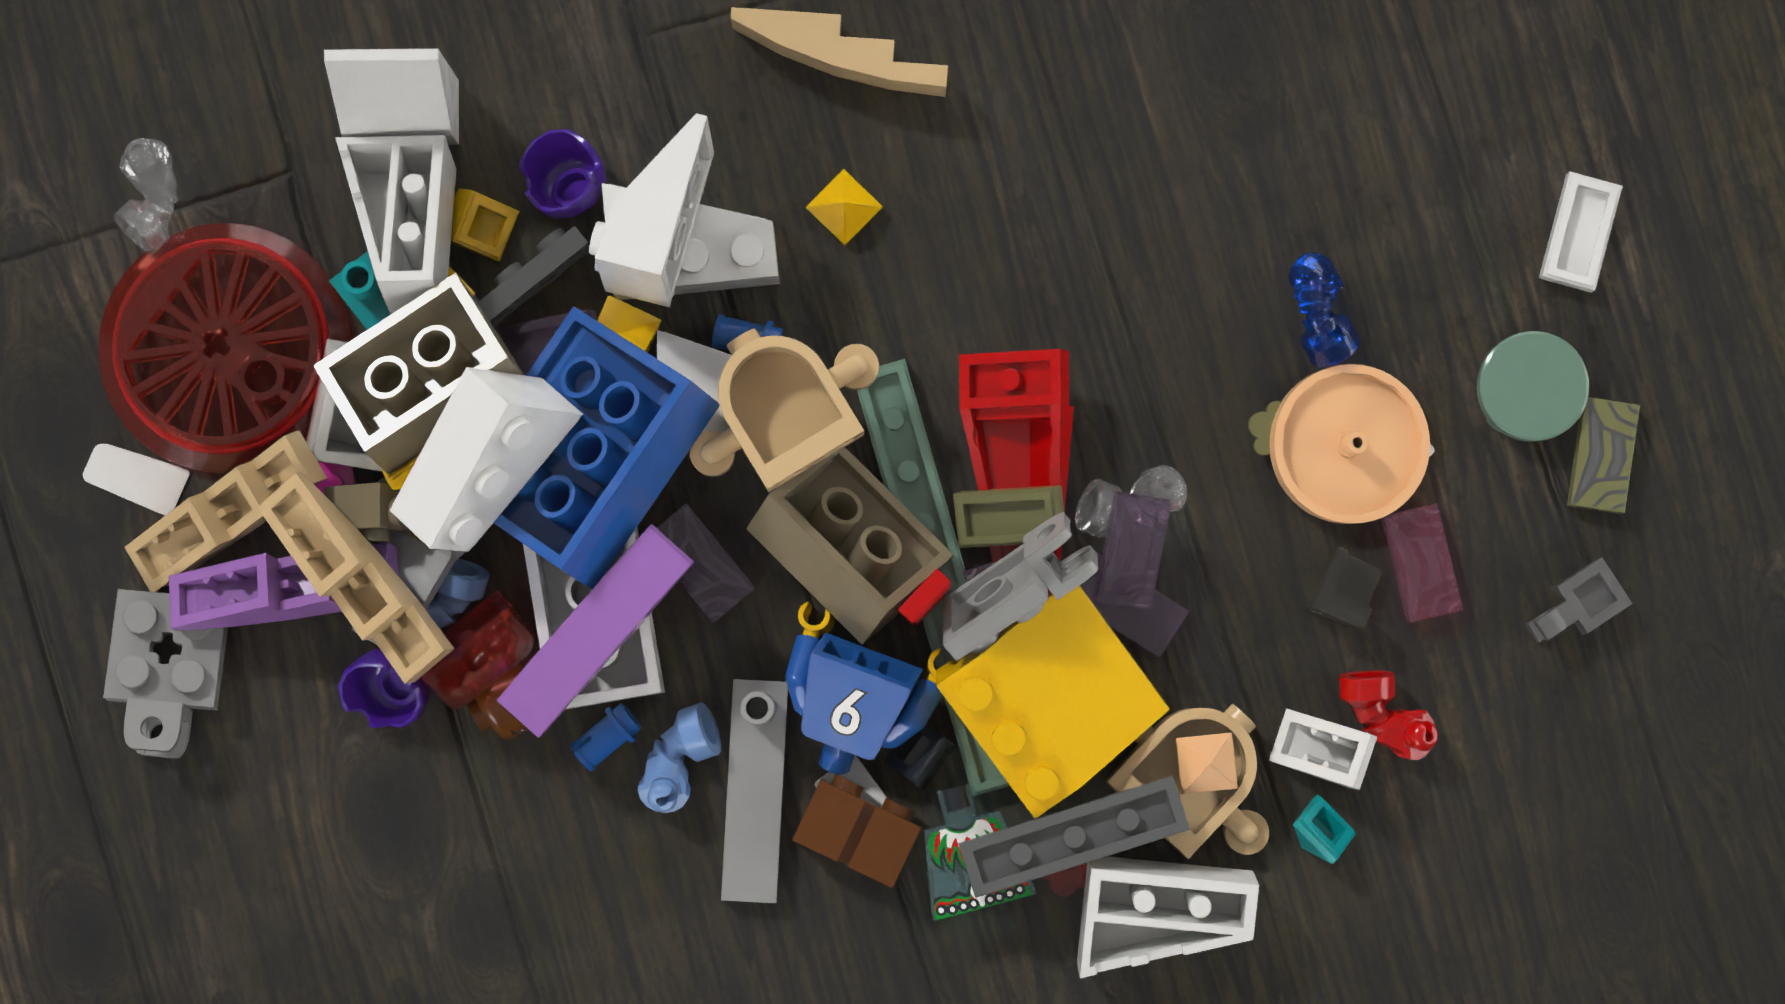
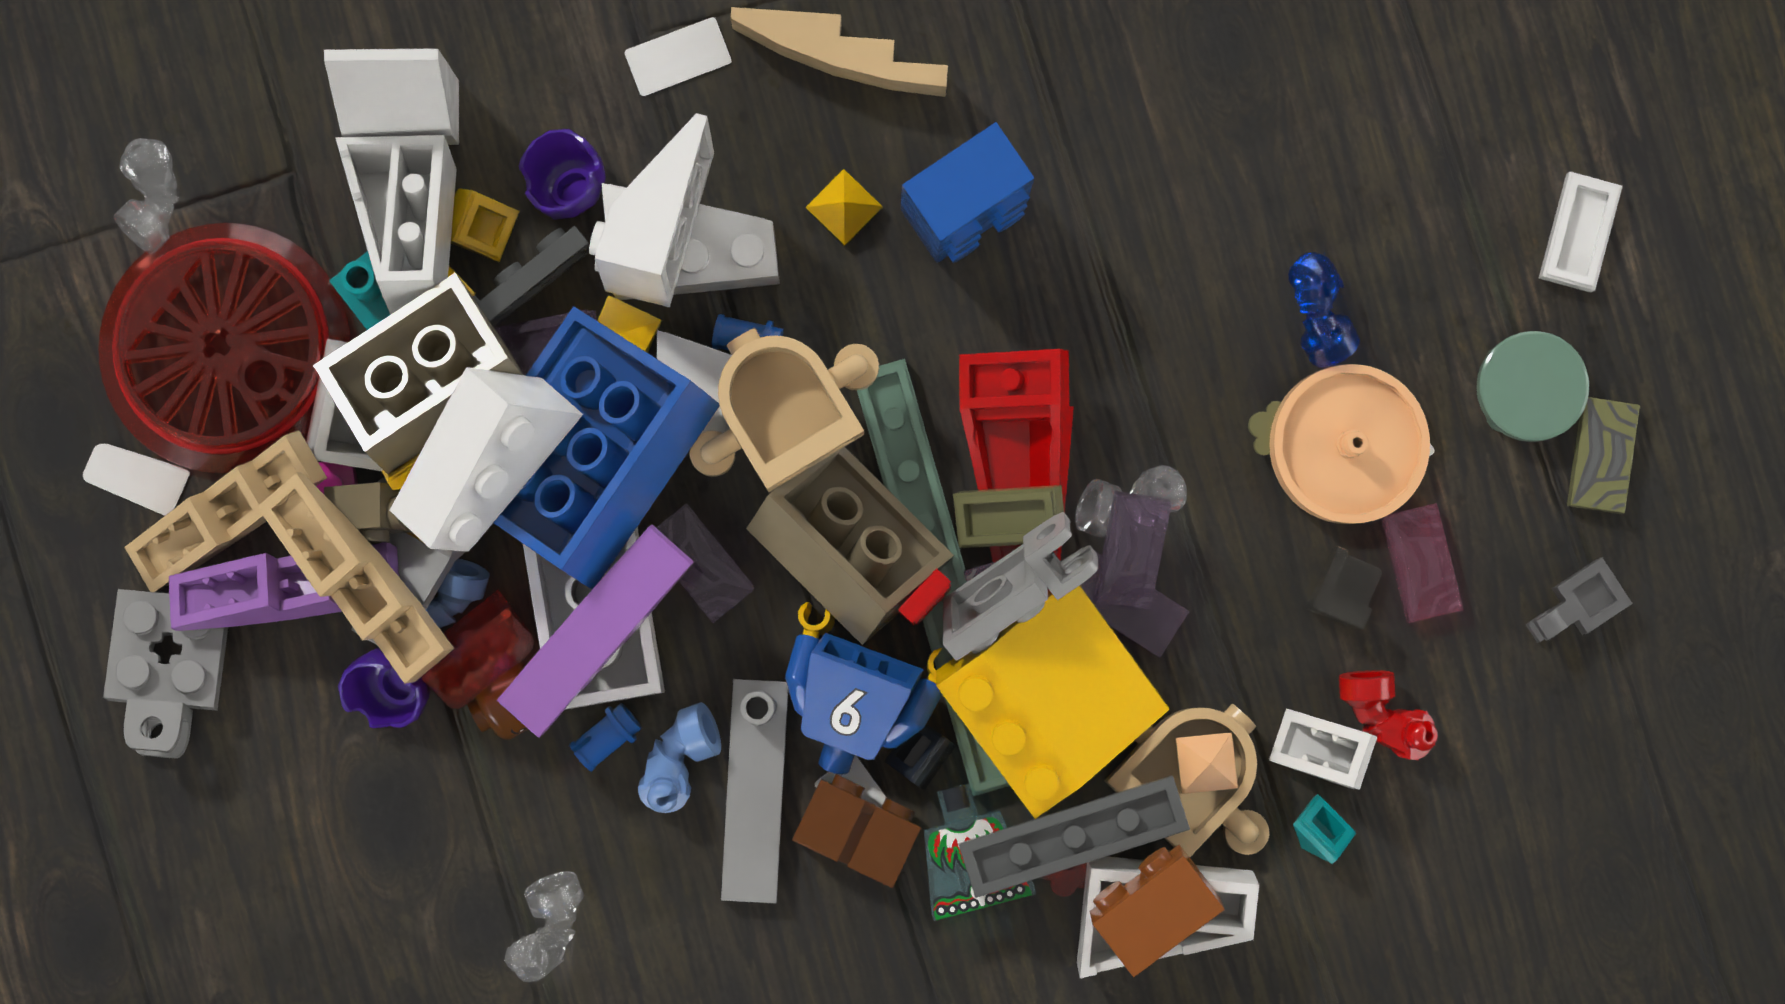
none -> clear arm [505,871,584,982]
none -> white sticker [625,17,731,96]
none -> blue brick [901,122,1034,263]
none -> dark orange brick [1089,844,1225,977]

